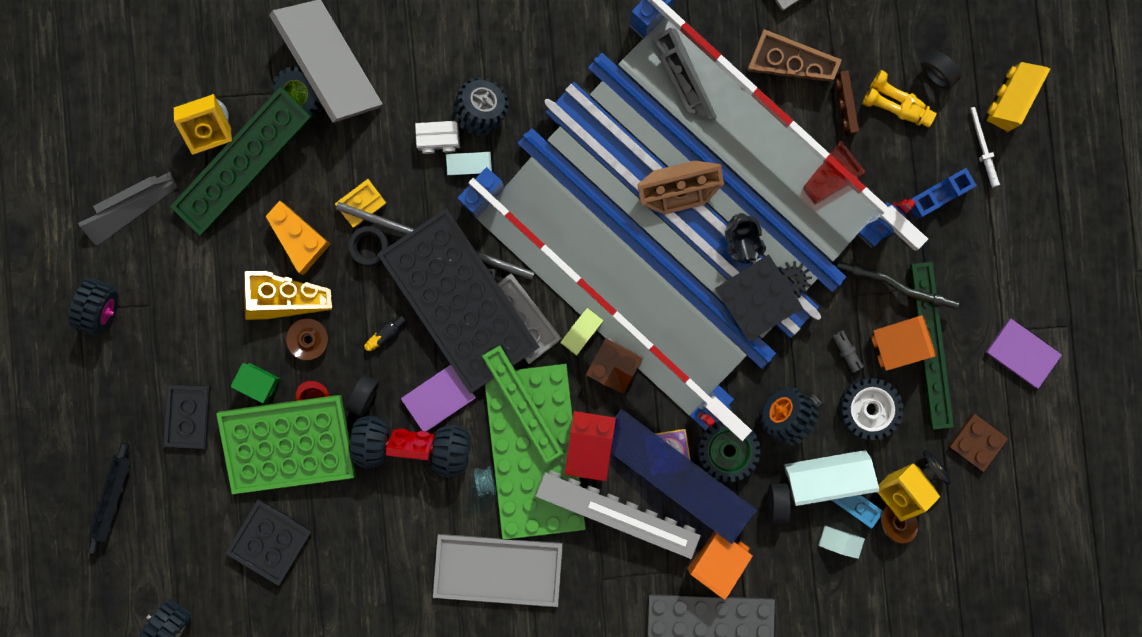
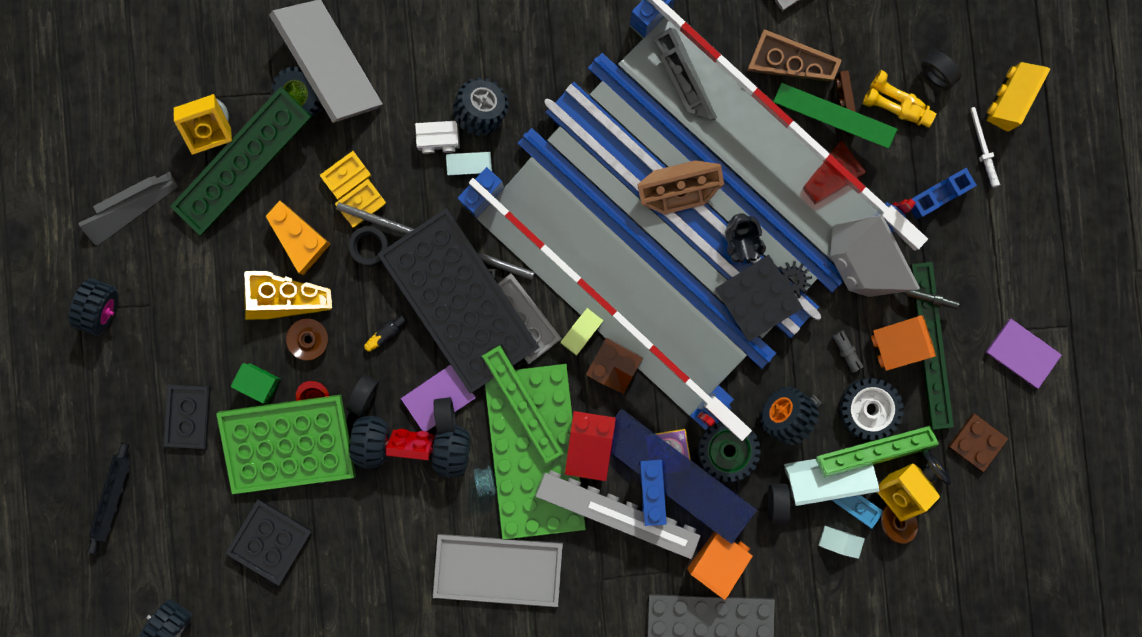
none -> yellow plate [320,151,372,200]
none -> black tyre [433,397,456,435]
none -> blue arch [639,460,667,526]
none -> green tile [774,83,898,149]
none -> bright green tile [816,426,939,478]
none -> light grey slope [830,215,920,297]

